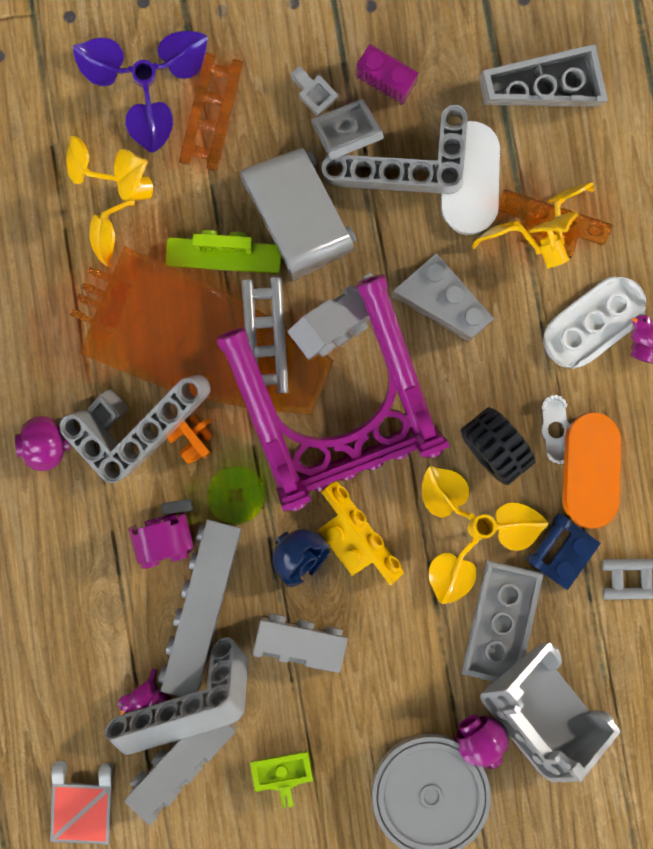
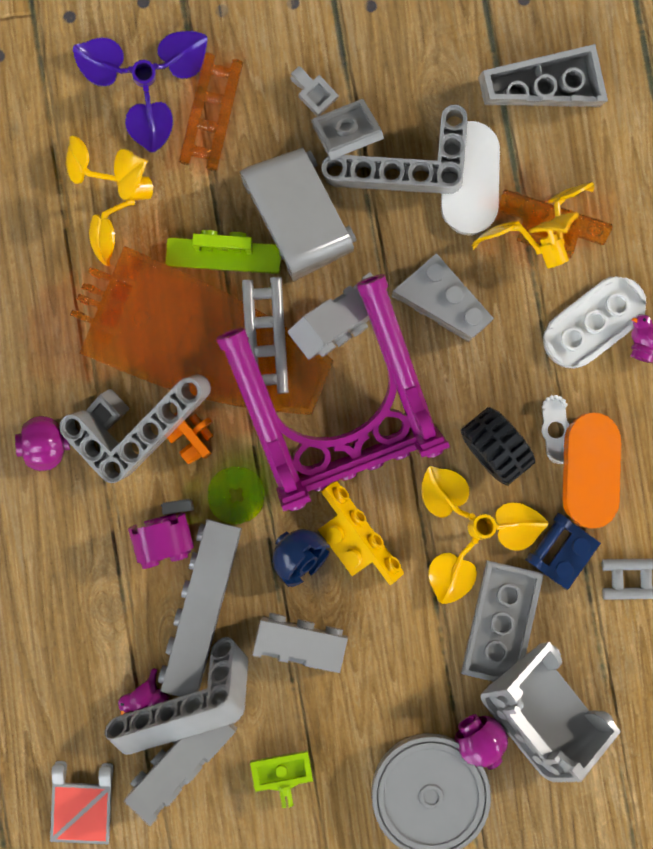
magenta brick [356,44,419,105] -> none

